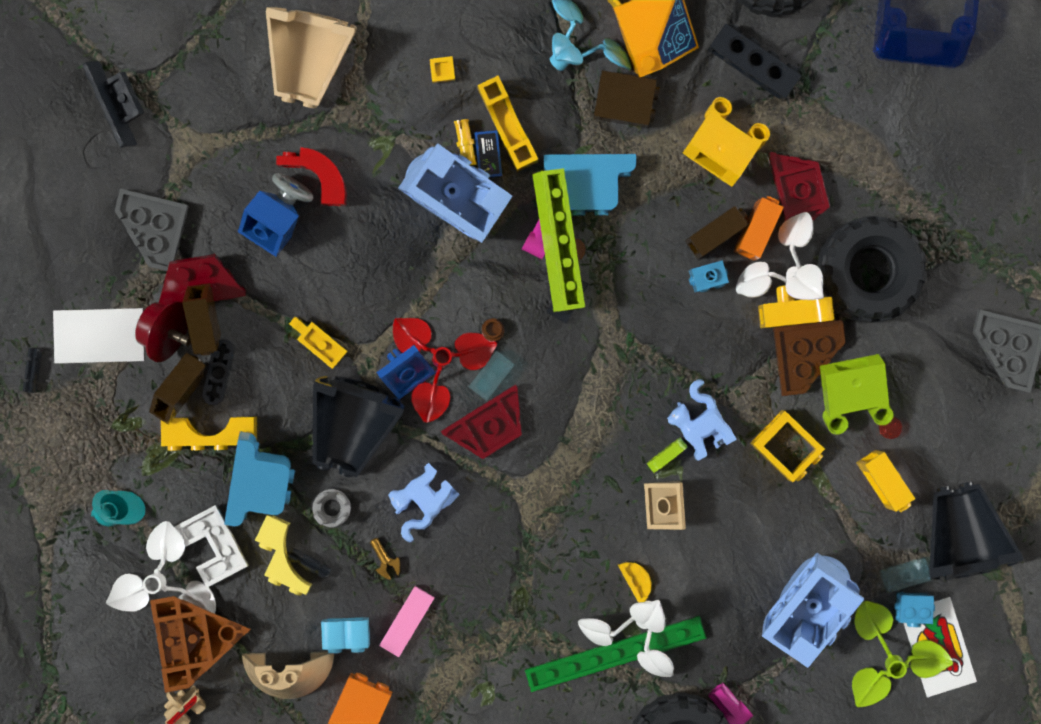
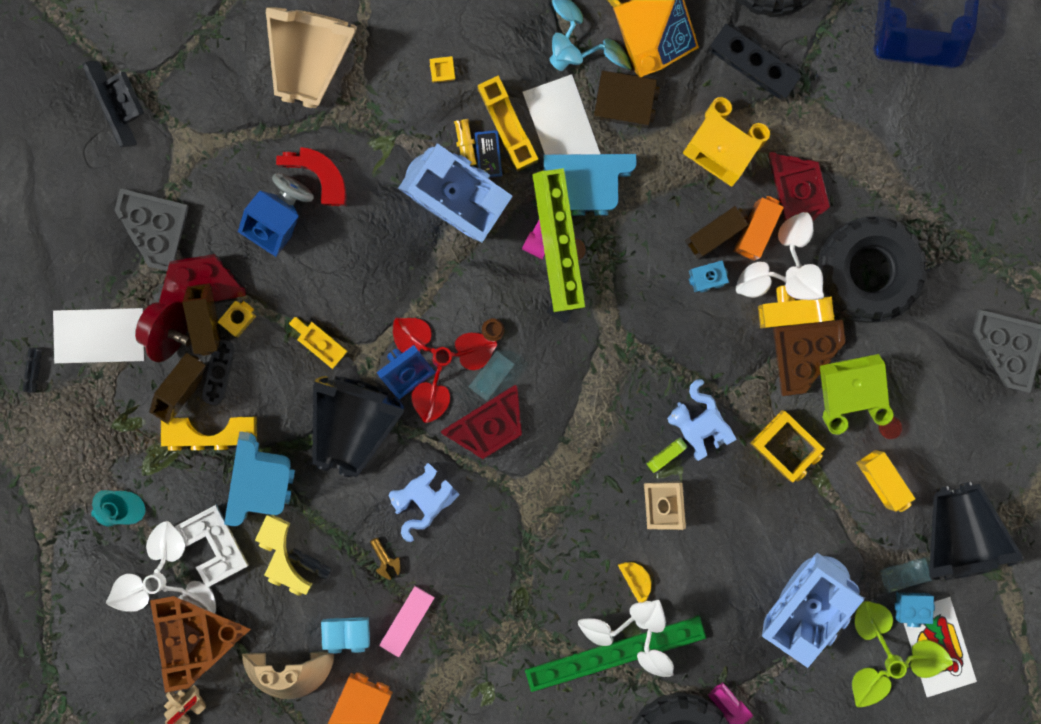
light grey piece [313,489,351,527] -> none
none -> yellow brick [218,301,256,337]
none -> white sticker [523,74,600,155]

